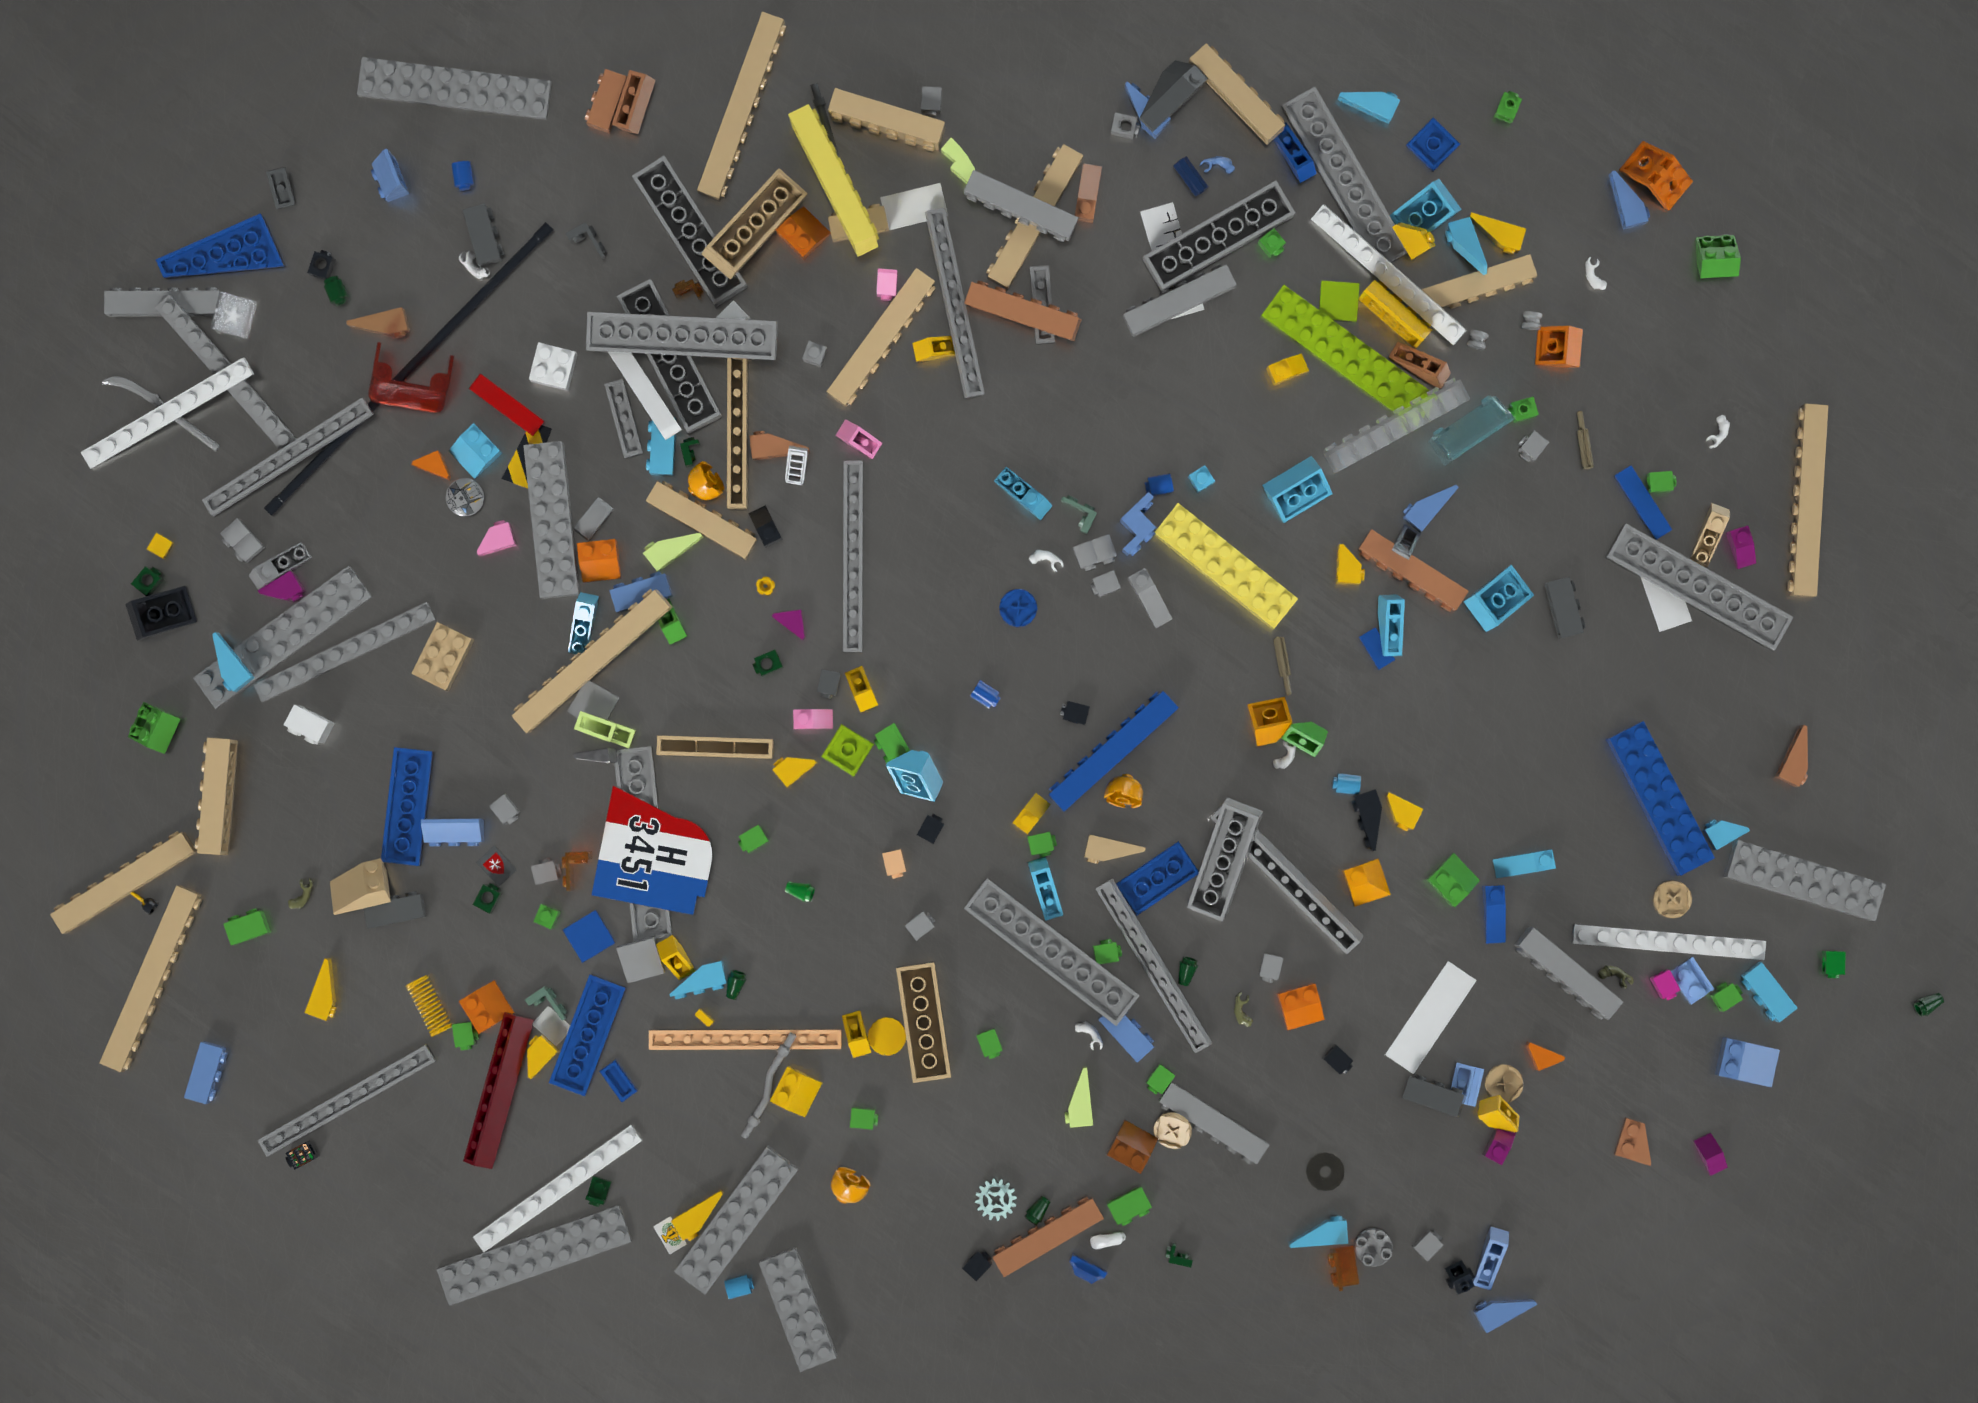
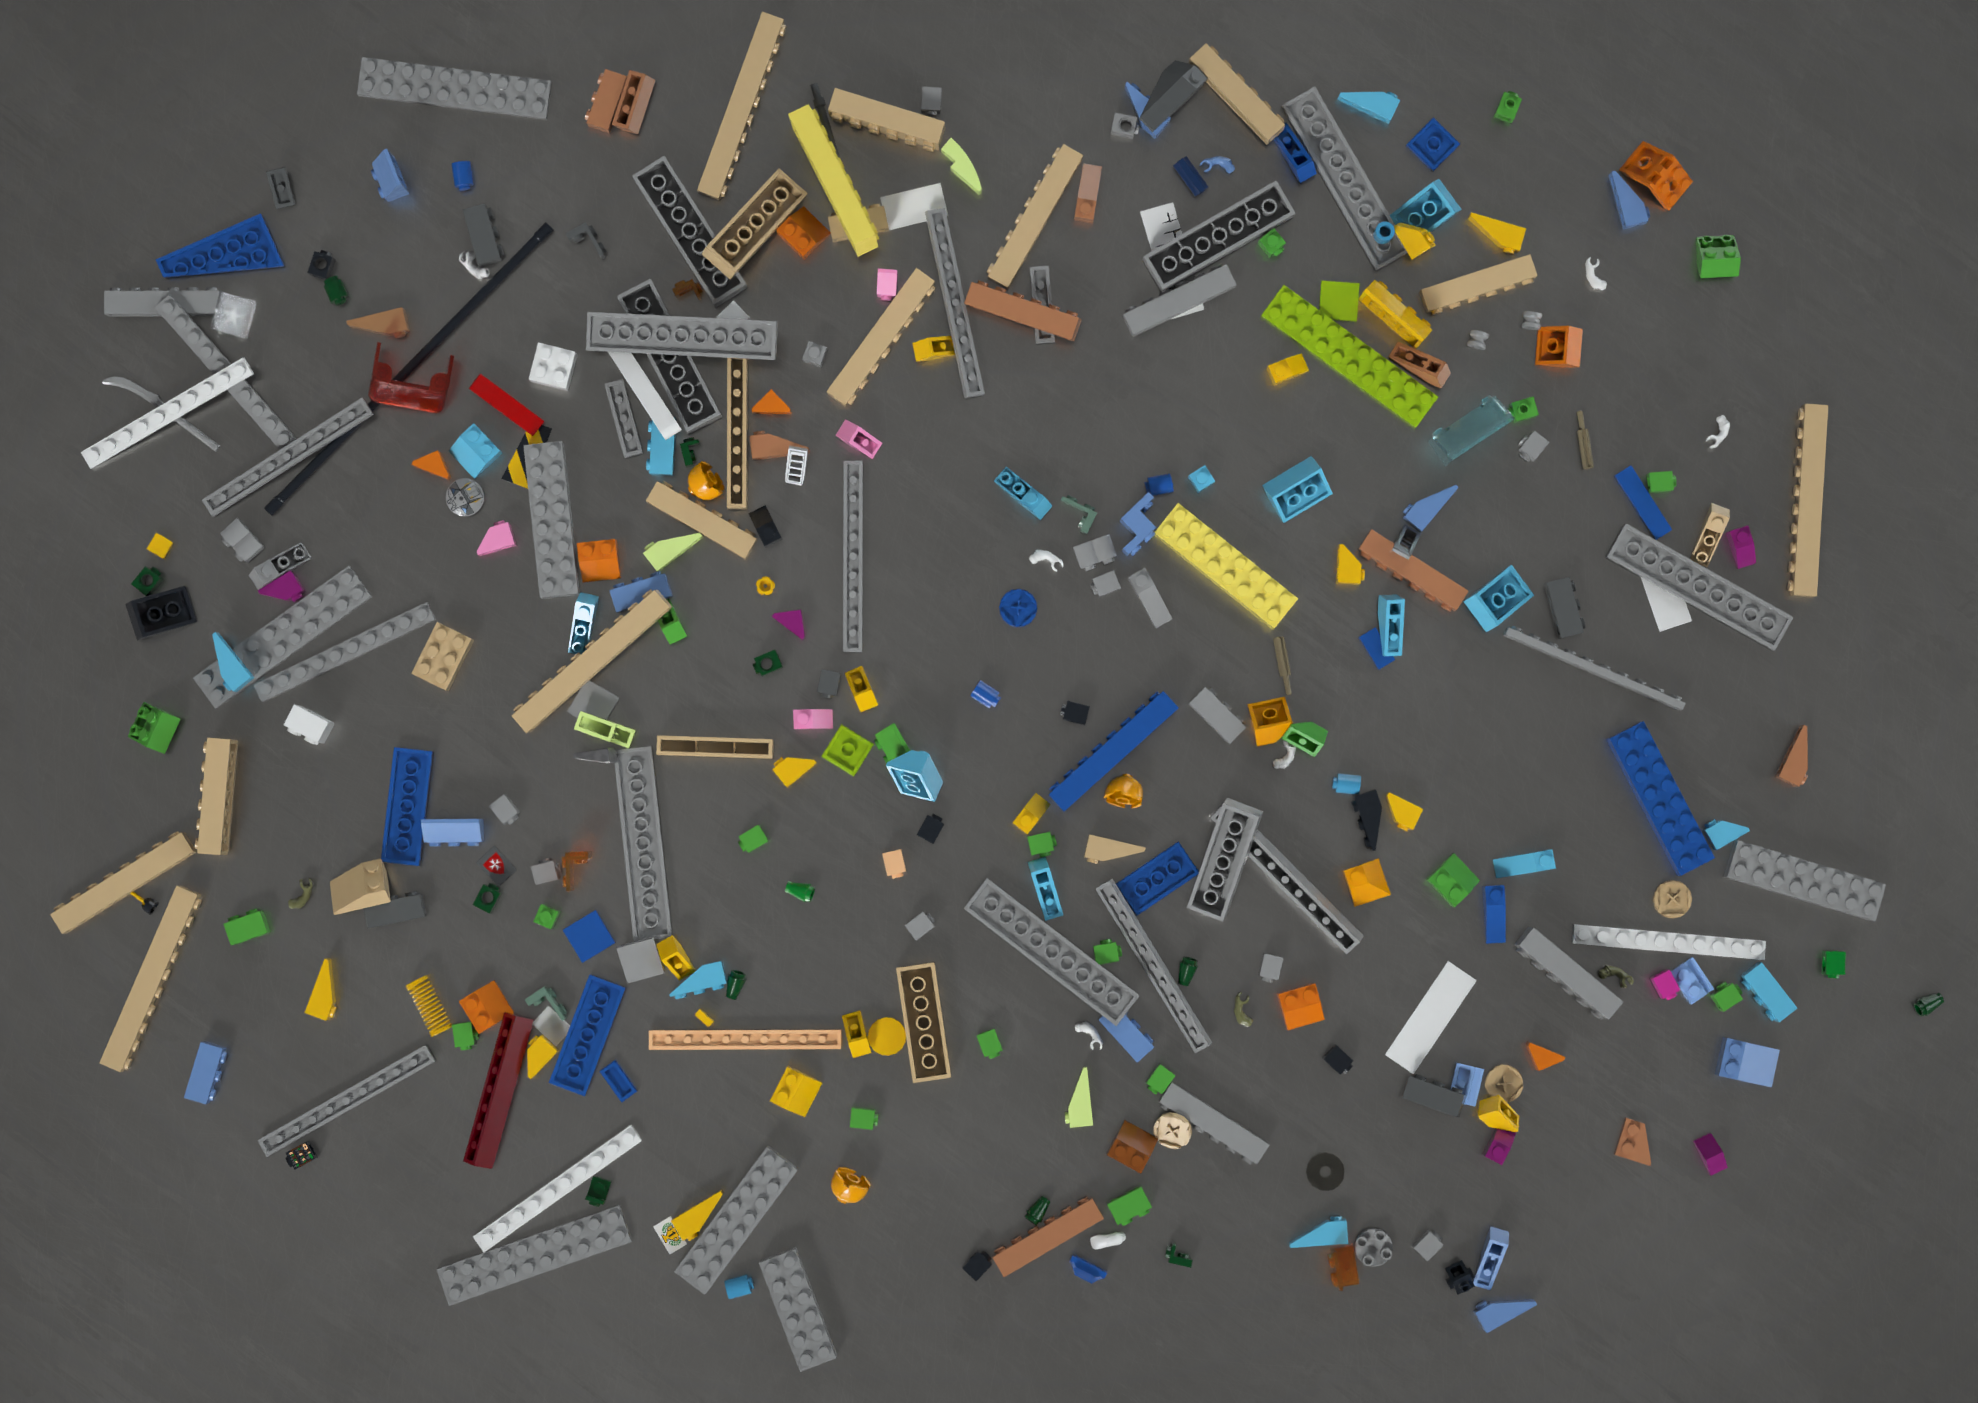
light grey slope [573,497,614,541] -> none
sticker [592,786,712,915] -> none
light grey bar [741,1032,797,1139] -> none
light grey brick [964,170,1078,242] -> none
light aqua gear [975,1178,1017,1221] -> none
white plate [1311,204,1467,345] -> none
clear brick [1323,378,1471,474] -> none
medium azure slope [1445,217,1487,275] -> none
none -> orange slope [752,389,791,414]
none -> light grey brick [1188,687,1246,744]
none -> dark azure brick [1373,222,1395,244]
none -> light grey plate [1503,626,1686,711]

